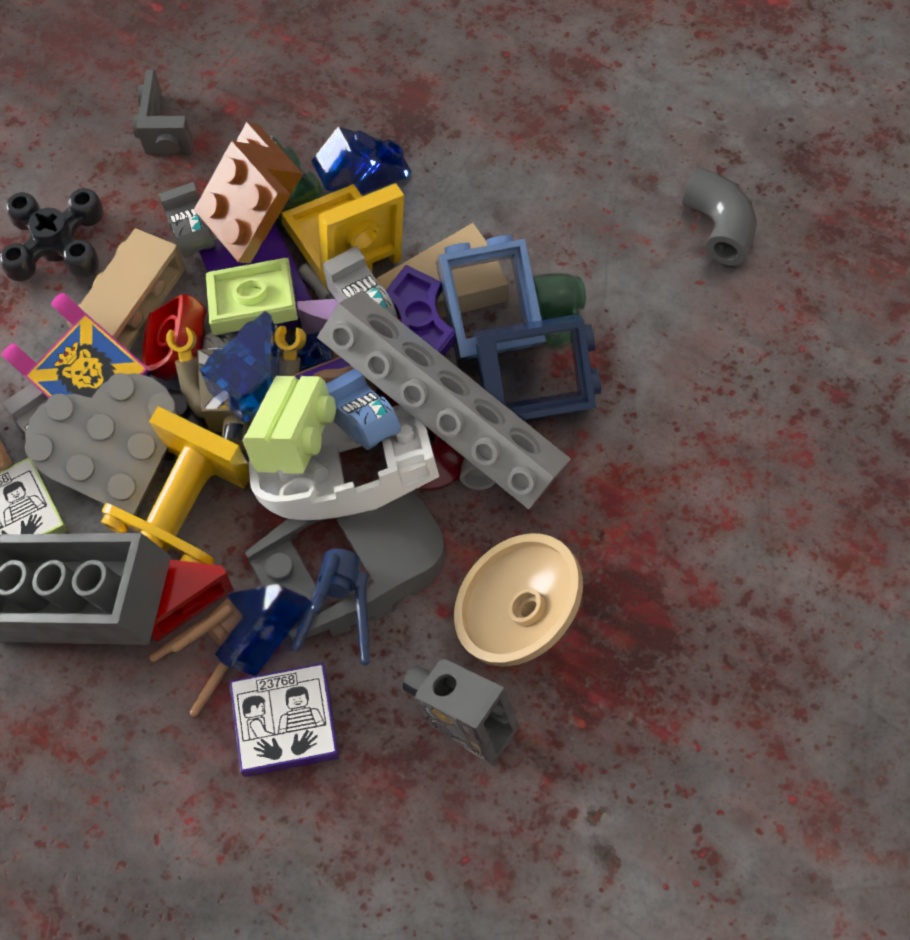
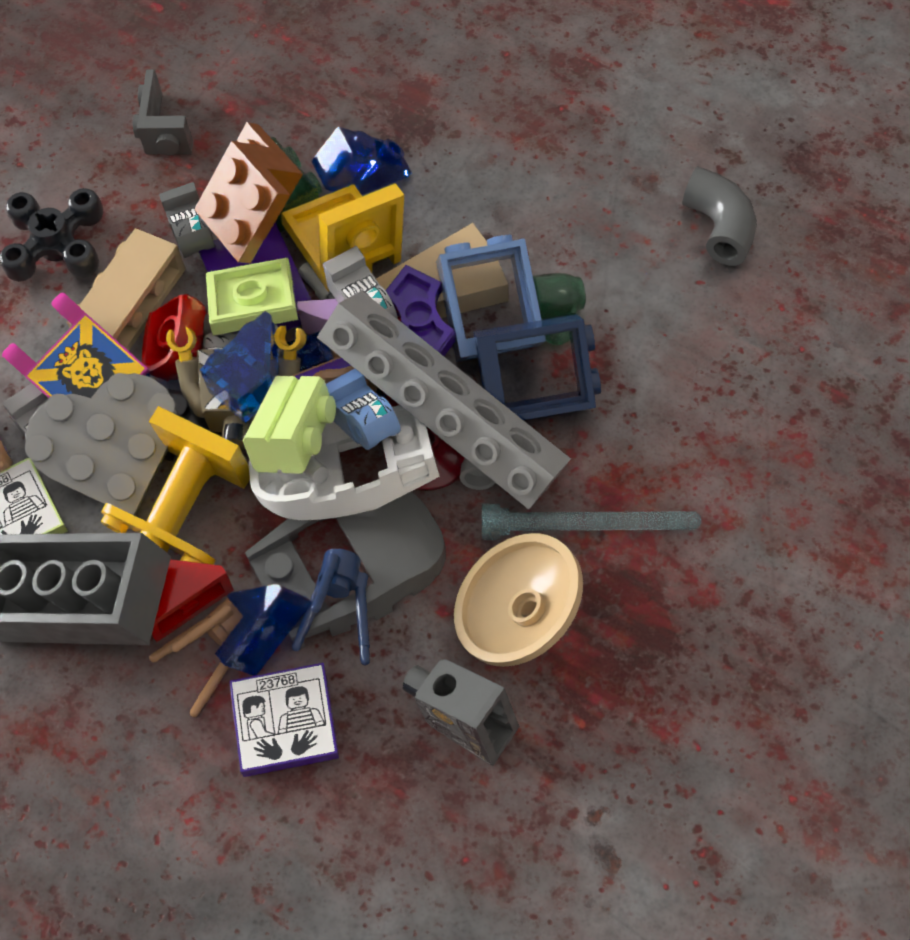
none -> clear light blue piece [482,503,702,540]

